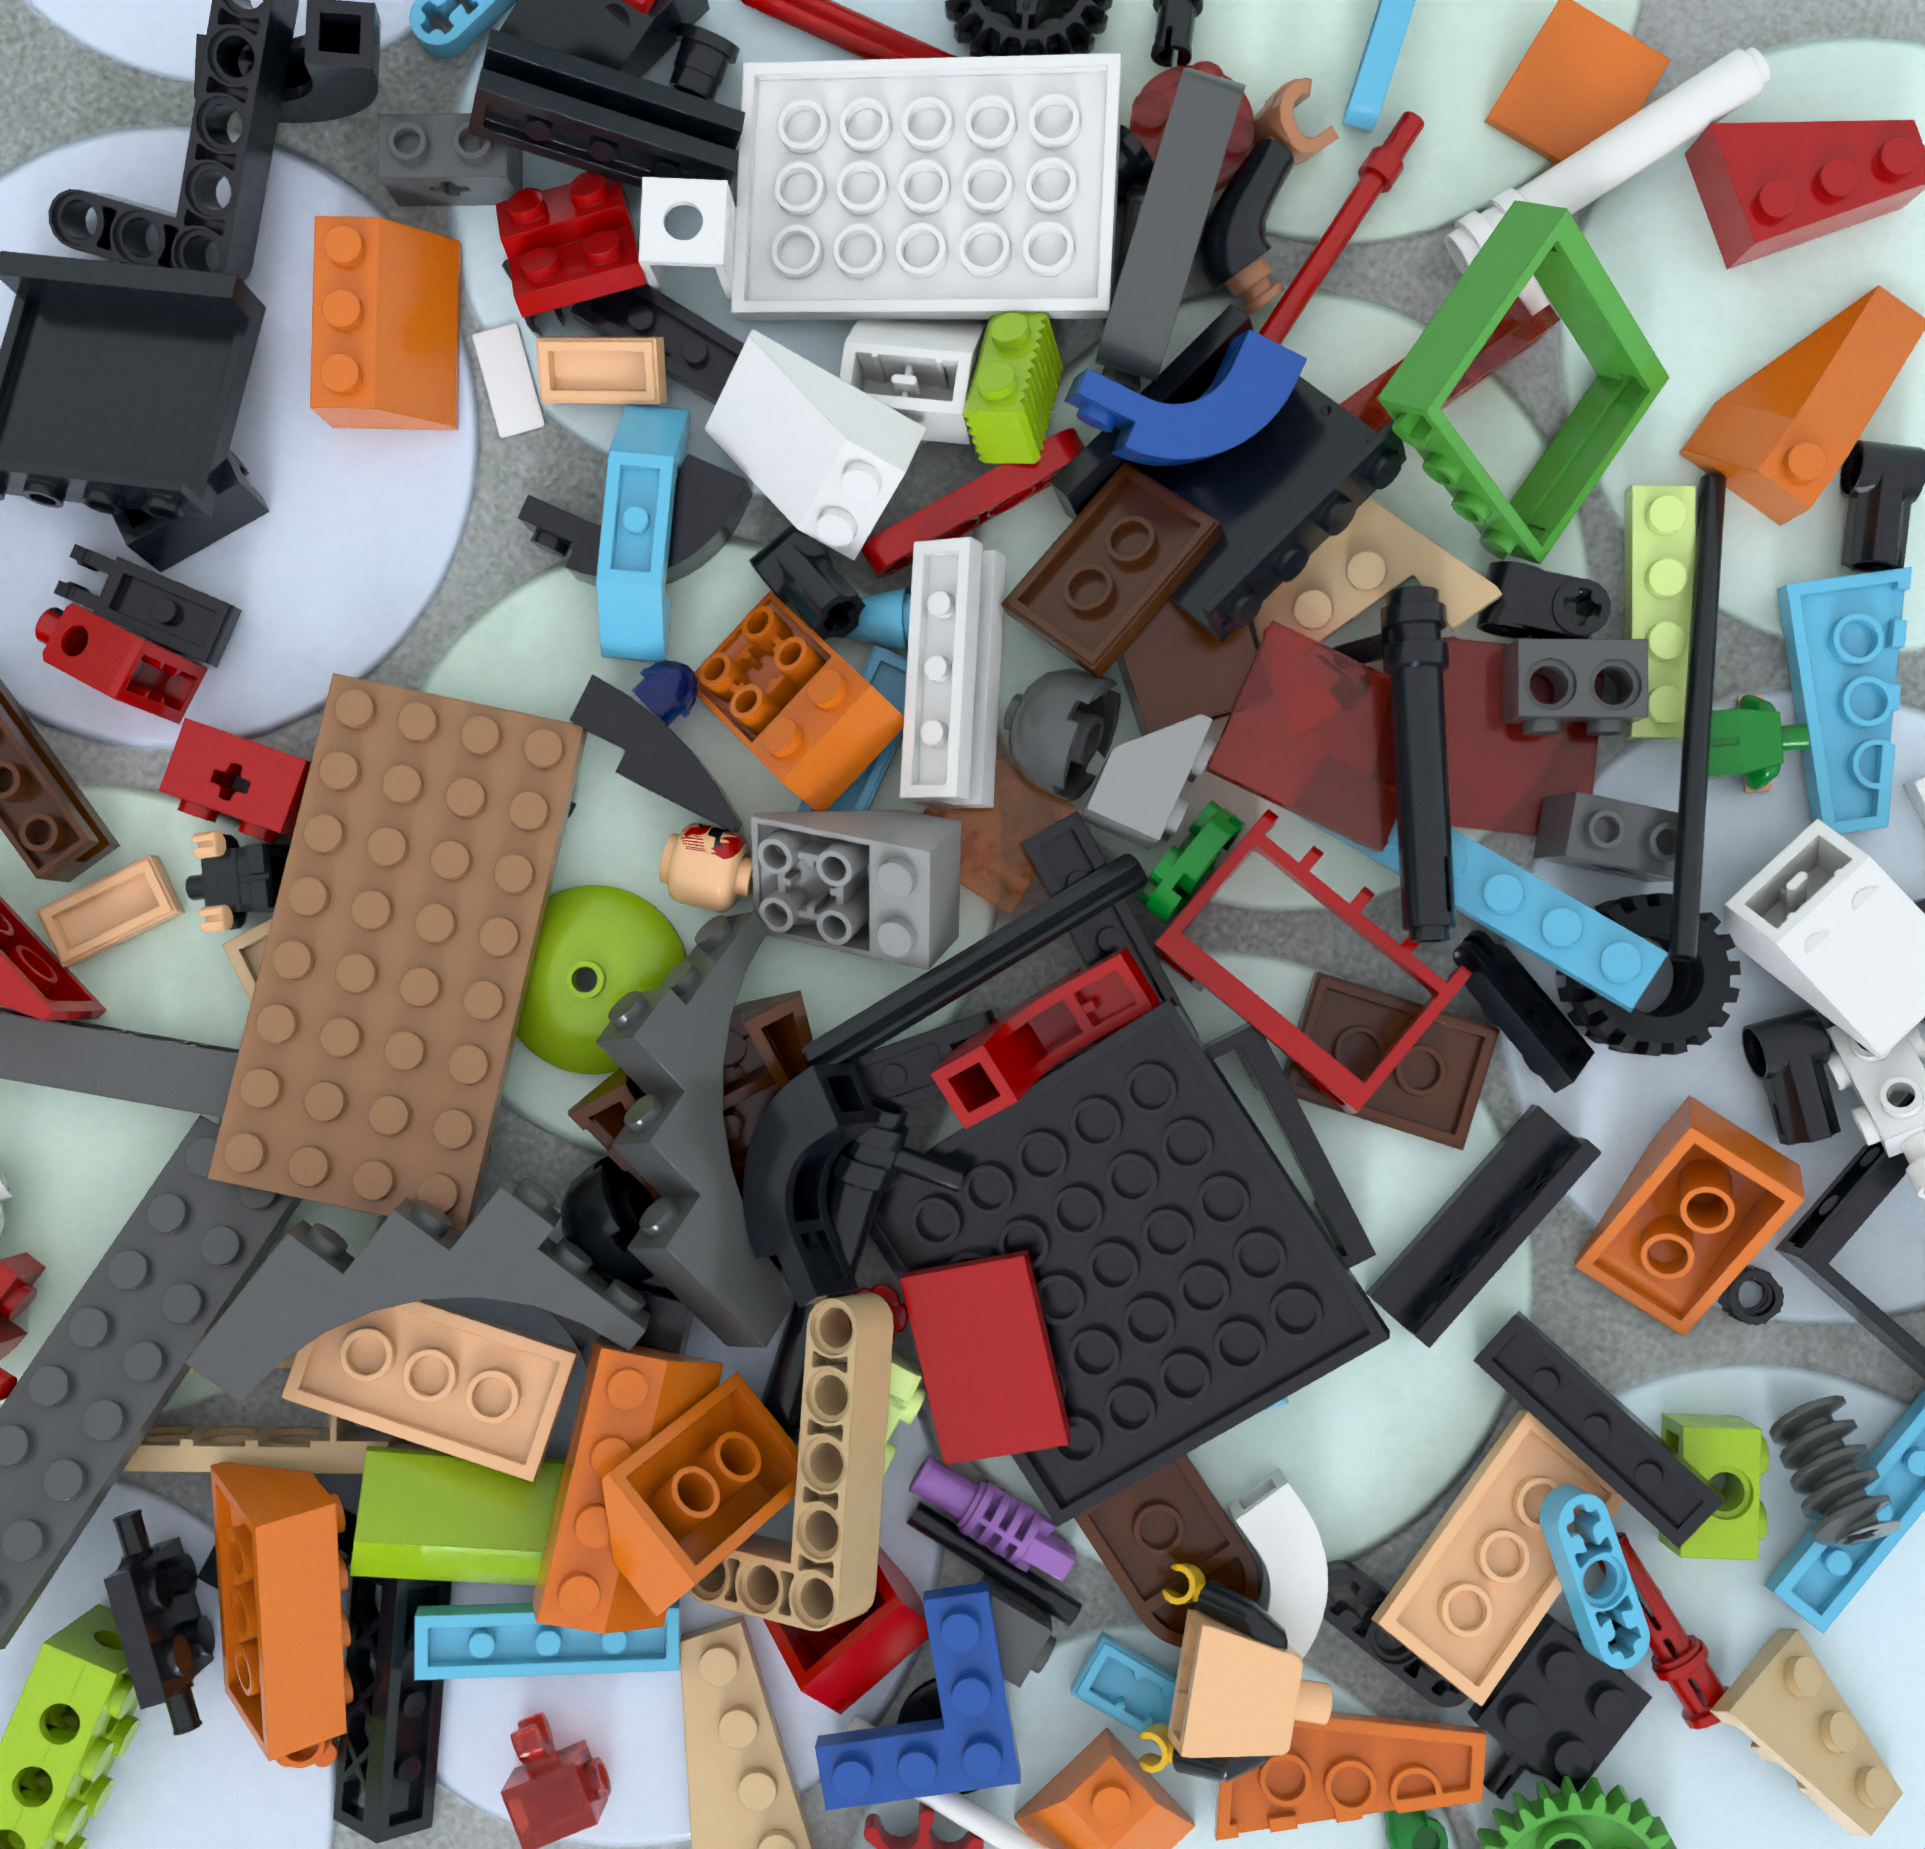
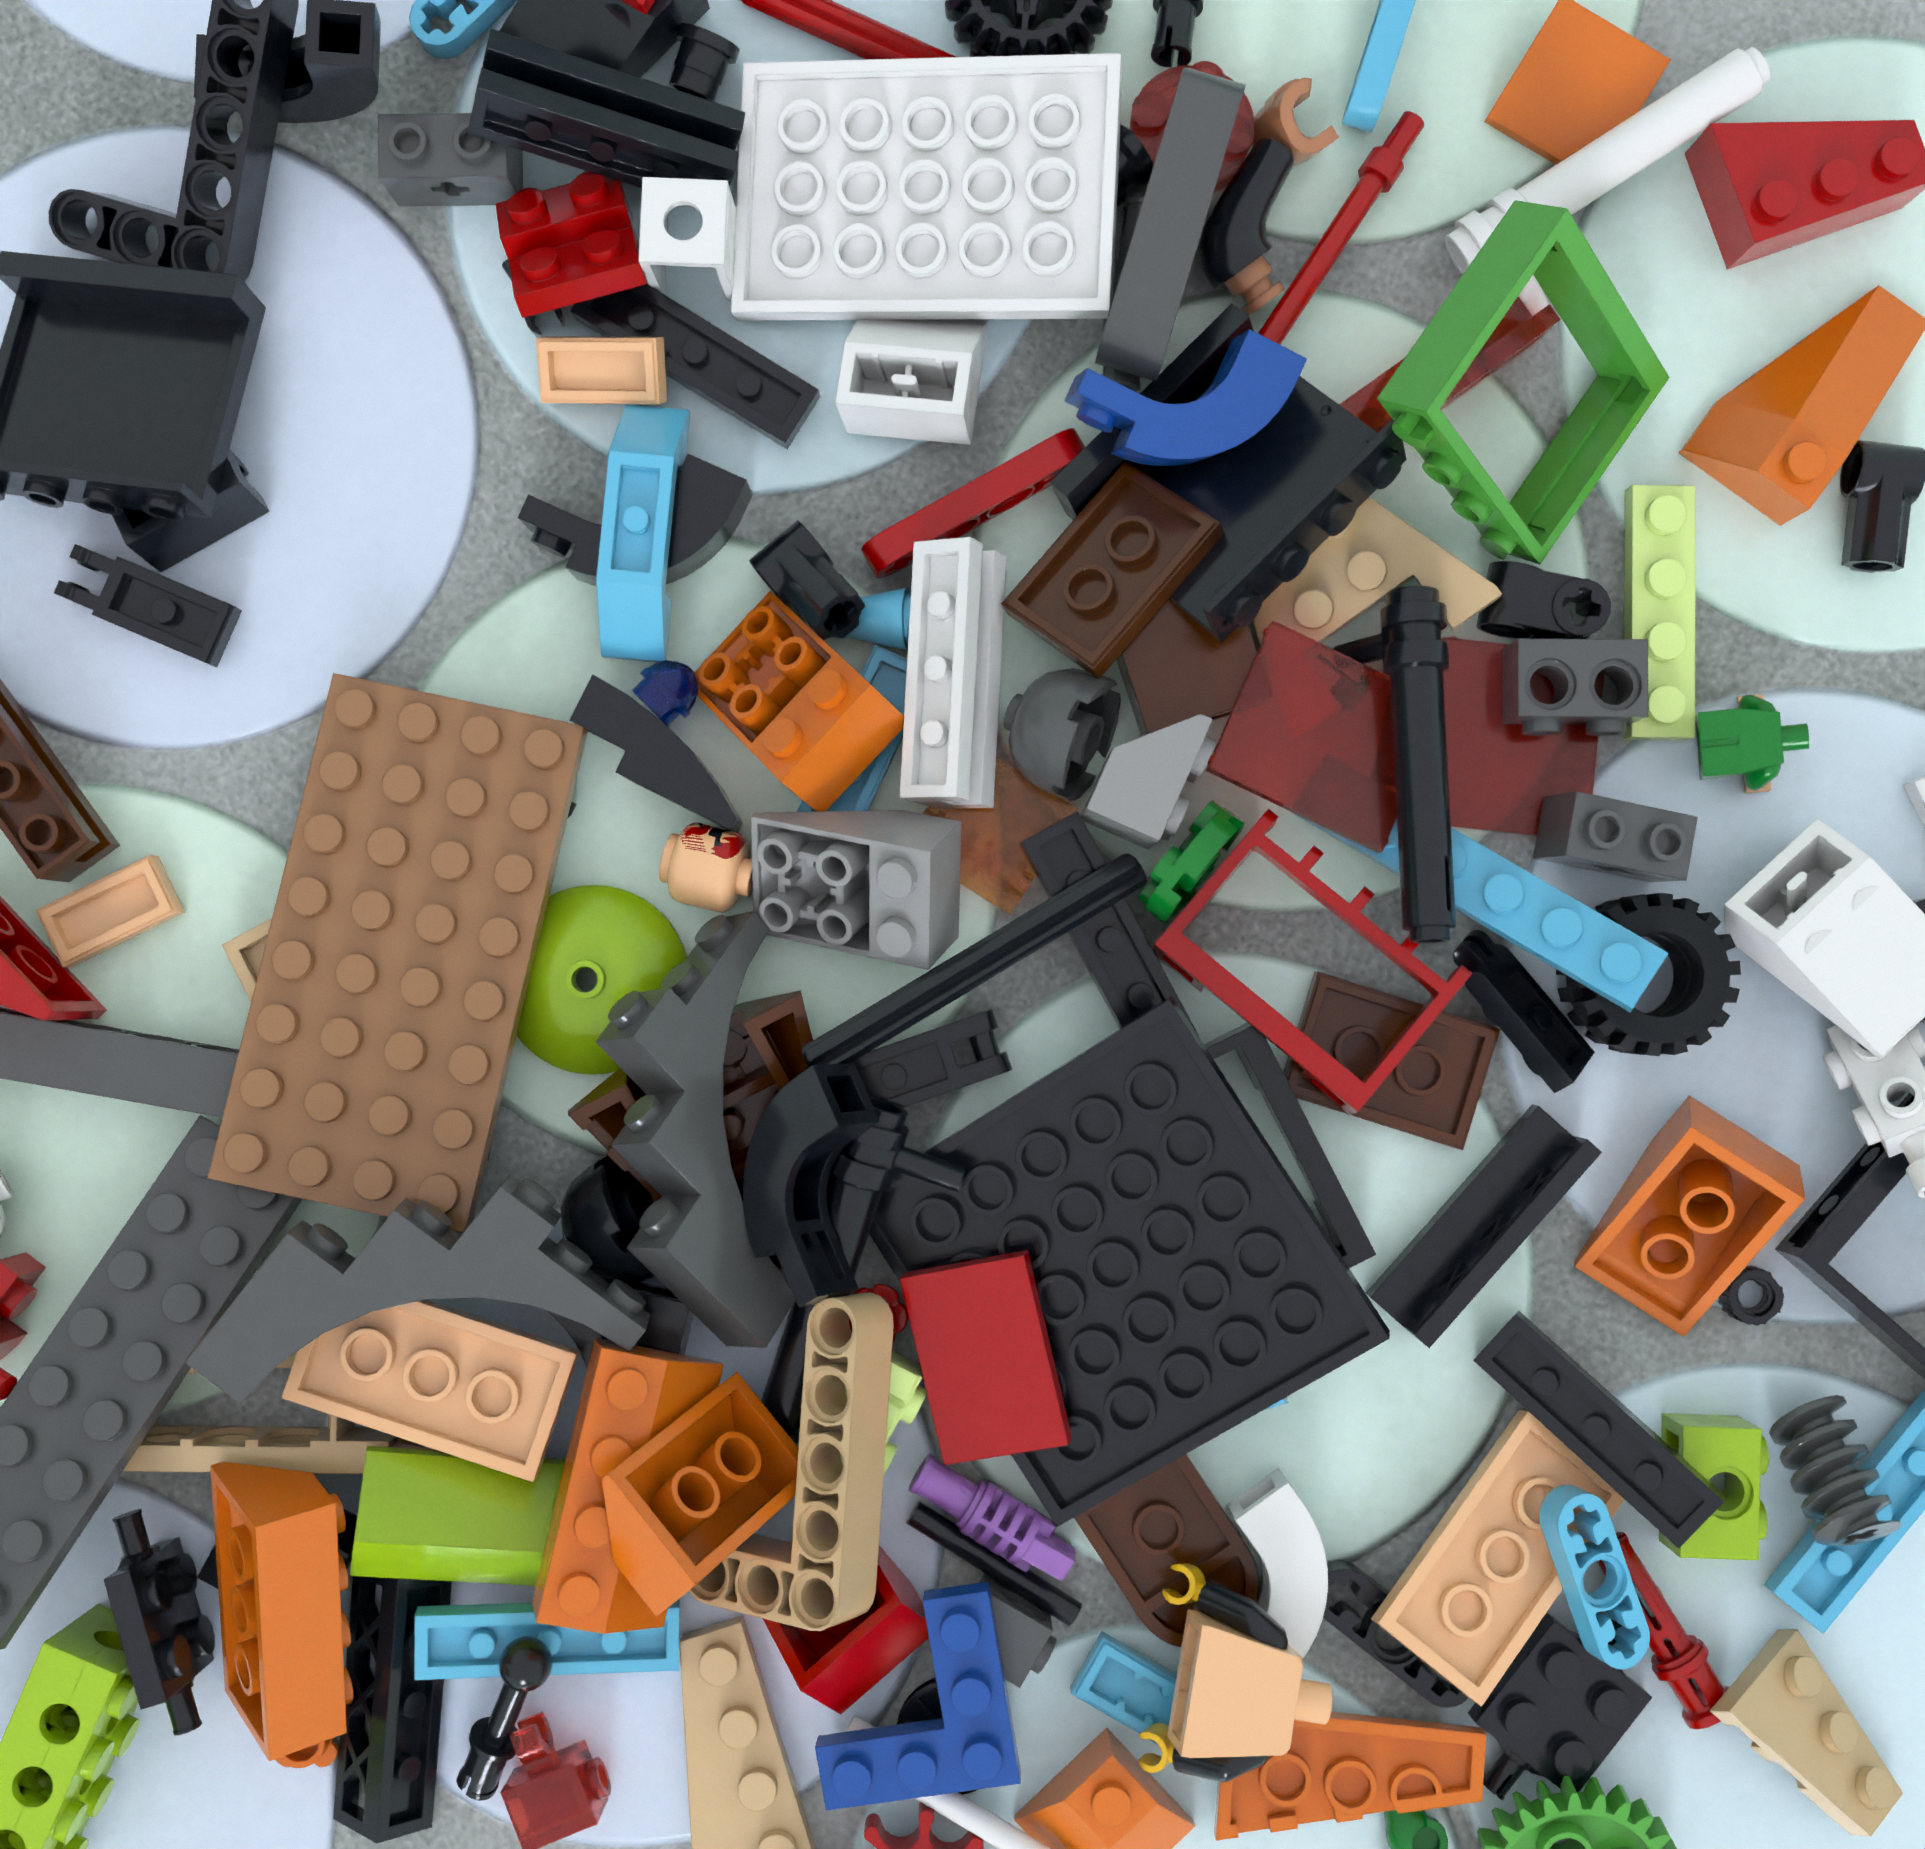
red torso [35,603,208,724] -> none
red brick [159,718,311,843] -> none
black piece [185,830,290,933] -> none
orange slope [310,216,462,430] -> none
white sticker [472,323,545,438] -> none
white slope [704,329,926,560] -> none
red arch [930,946,1160,1129] -> none
lime brick [962,312,1064,464] -> none
black piece [1668,473,1726,963] -> none
black piece [1742,1009,1841,1145] -> none
medium azure wing [1777,567,1912,834] -> none
none -> black pin [456,1636,552,1801]

